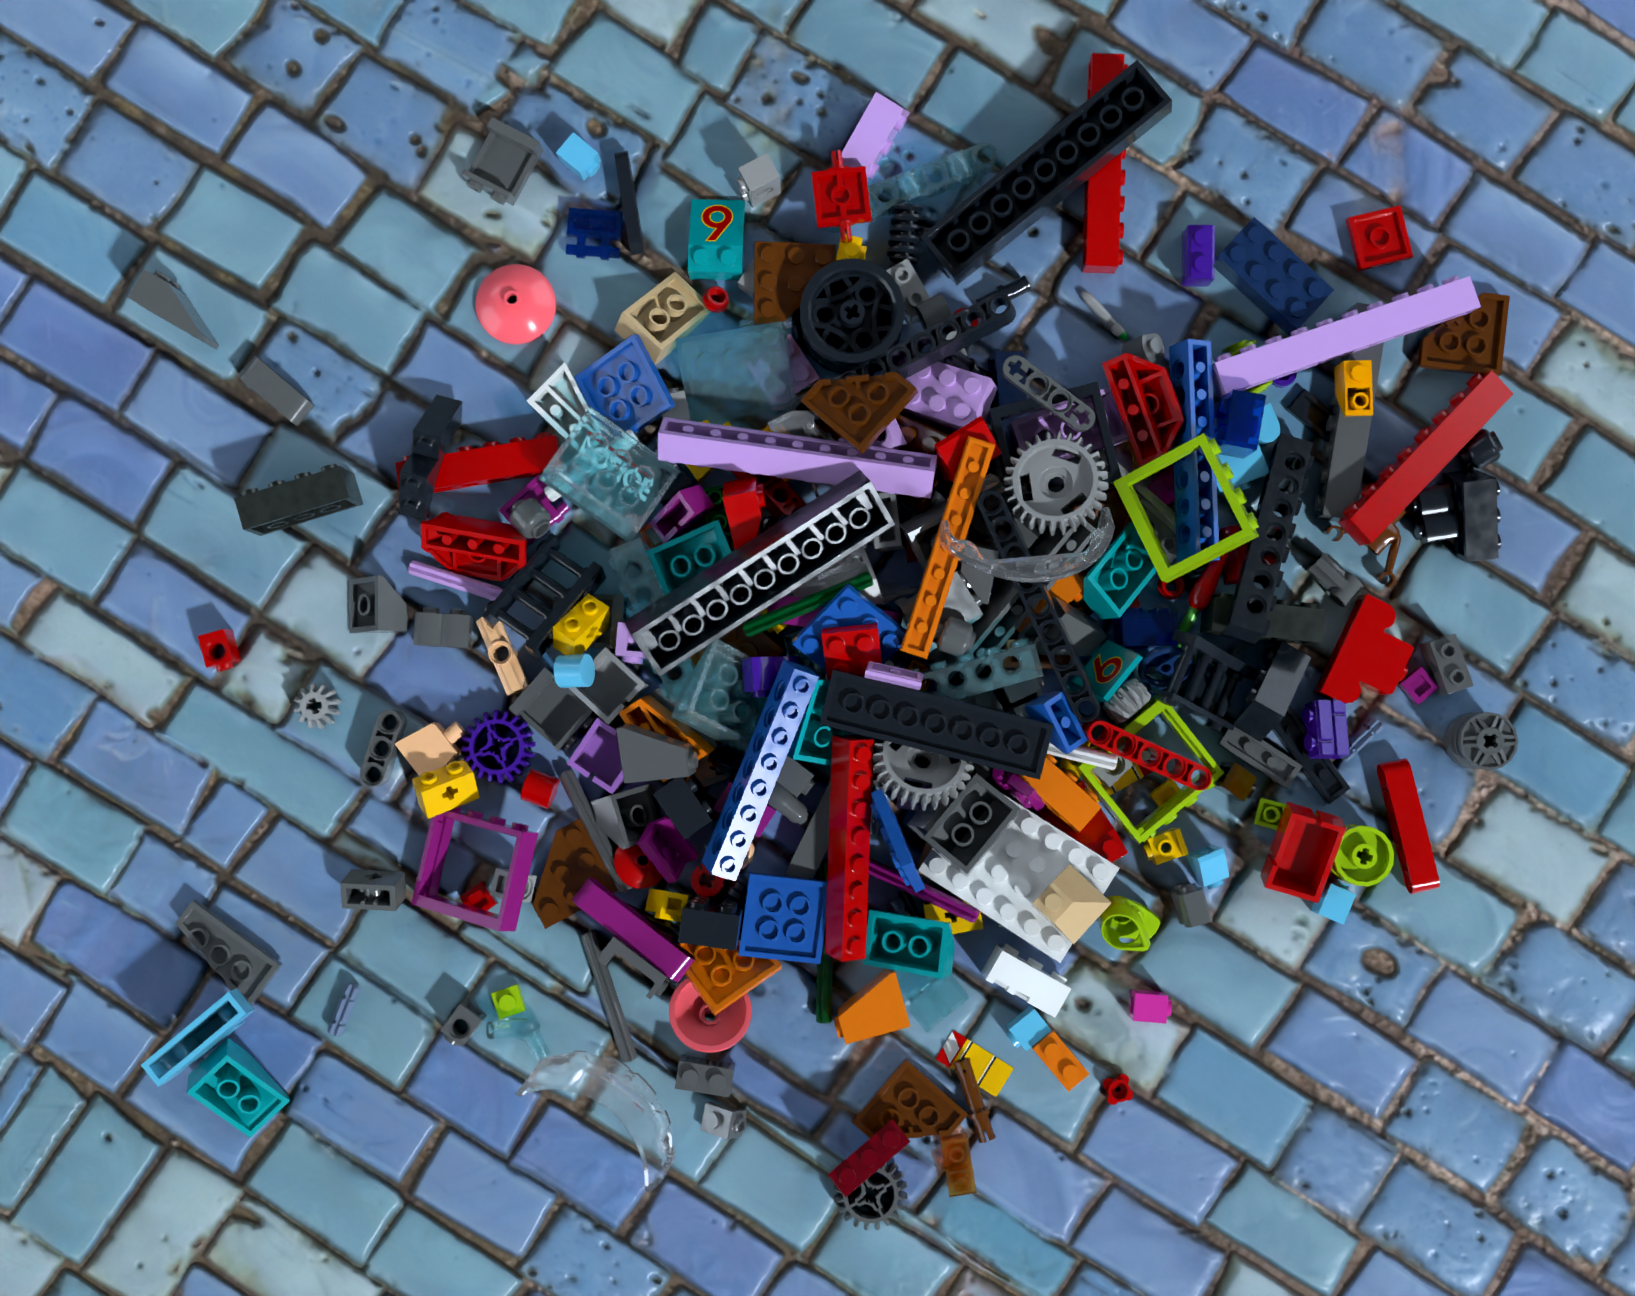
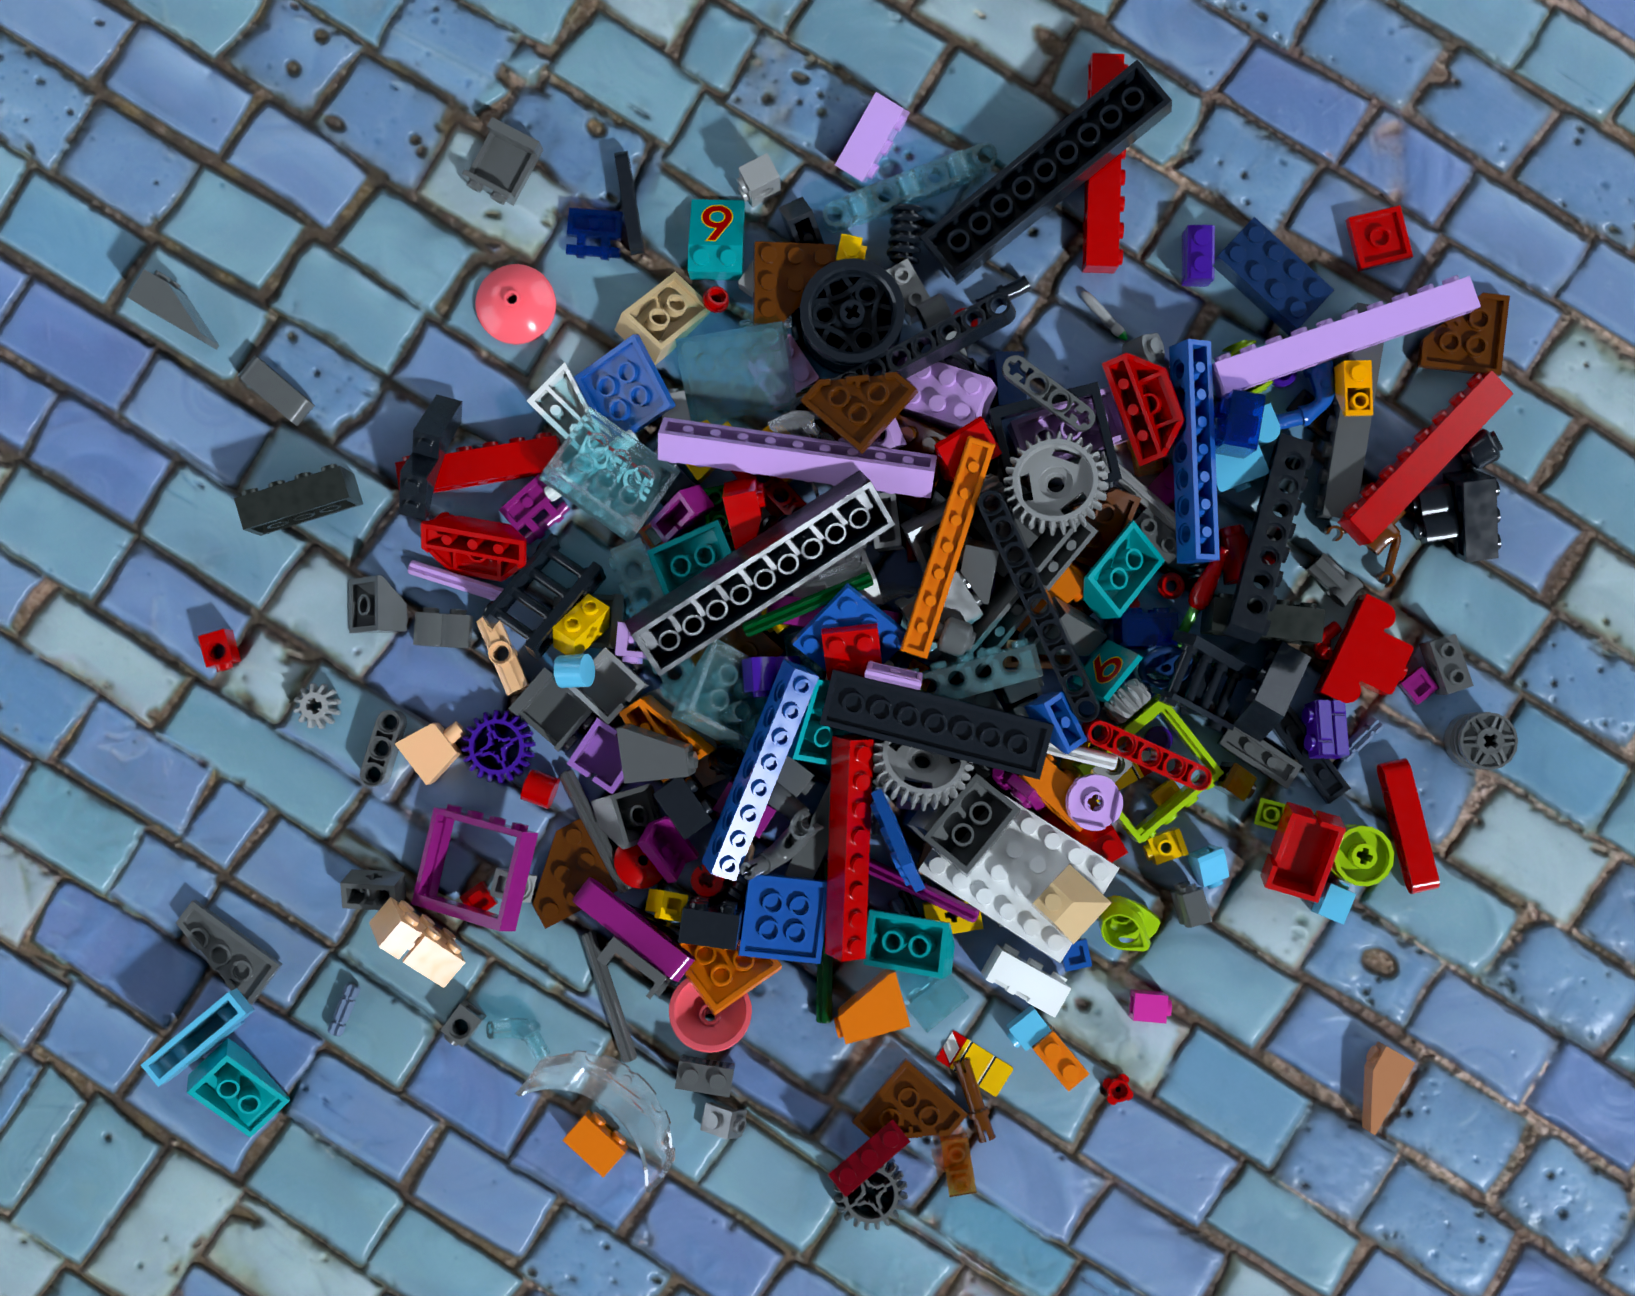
yellow brick [412,759,480,819] -> none
lime plate [491,983,527,1020] -> none
dark grey head [510,498,551,538] -> none
medium azure brick [556,132,601,181] -> none
red plate [811,150,872,243] -> none
clear windscreen [939,507,1115,582] -> none
lime window [1113,433,1259,583] -> none
none -> light nougat piece [369,897,466,988]
none -> orange brick [562,1110,628,1178]
none -> dark grey piece [740,807,824,880]
none -> black slope [778,197,824,244]
none -> blue plate [1062,938,1092,972]
none -> lavender plate [1065,774,1123,831]
none -> dark purple tile [1144,726,1173,750]
none -> blue piece [1276,360,1335,431]
none -> red arm [1314,621,1342,660]
none -> nougat slope [1362,1042,1415,1135]

